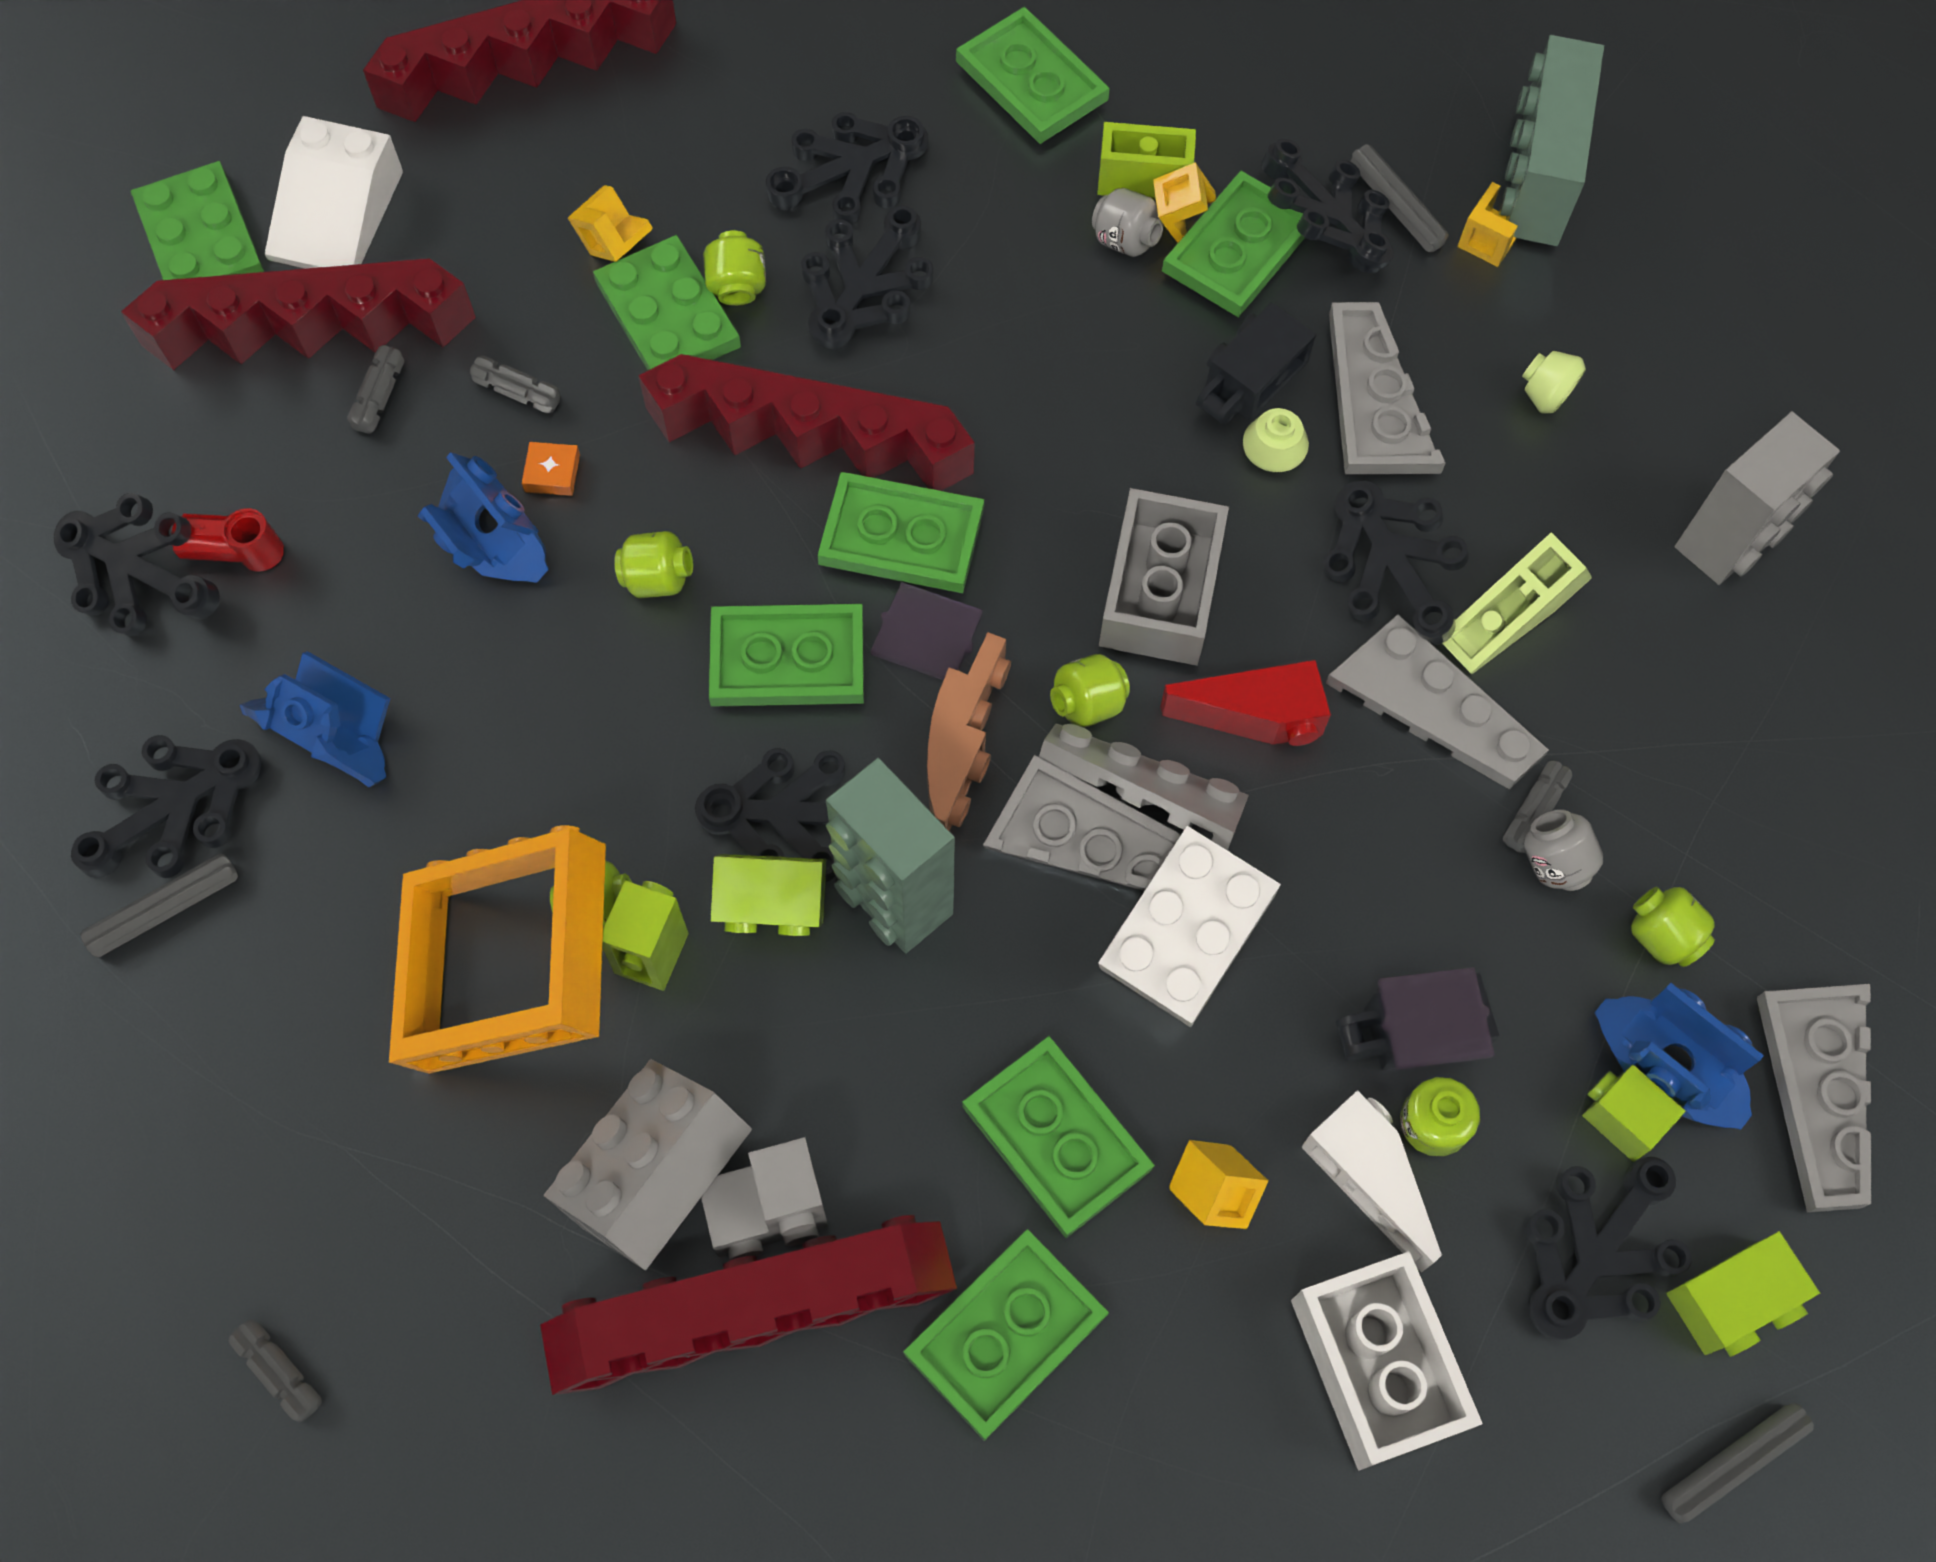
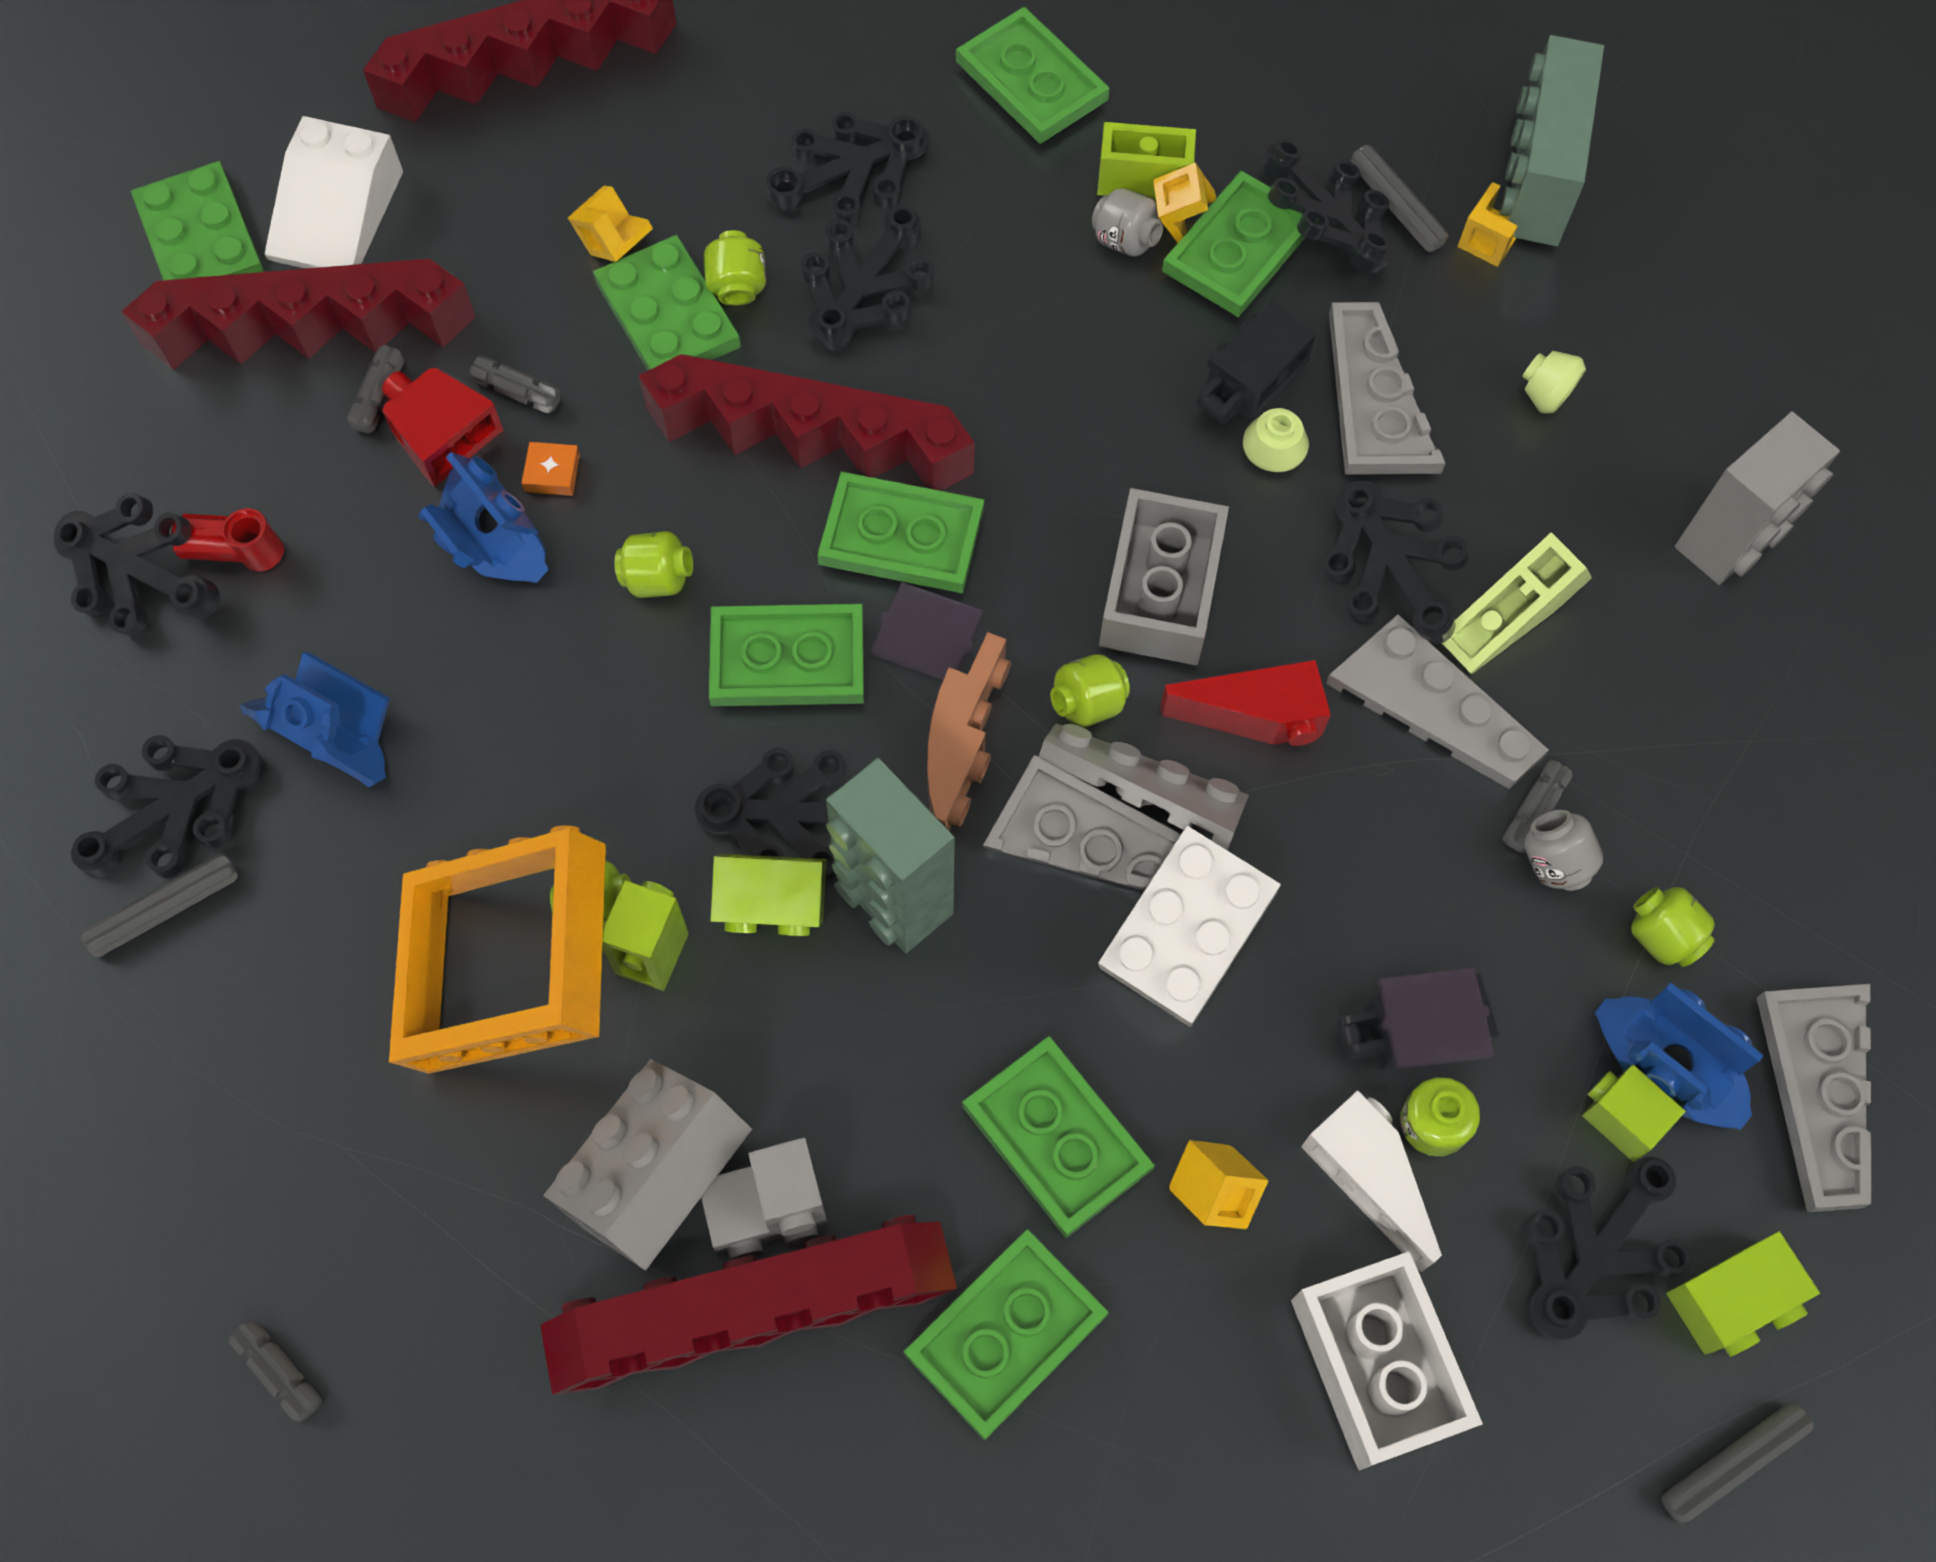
none -> red torso [382,368,503,487]

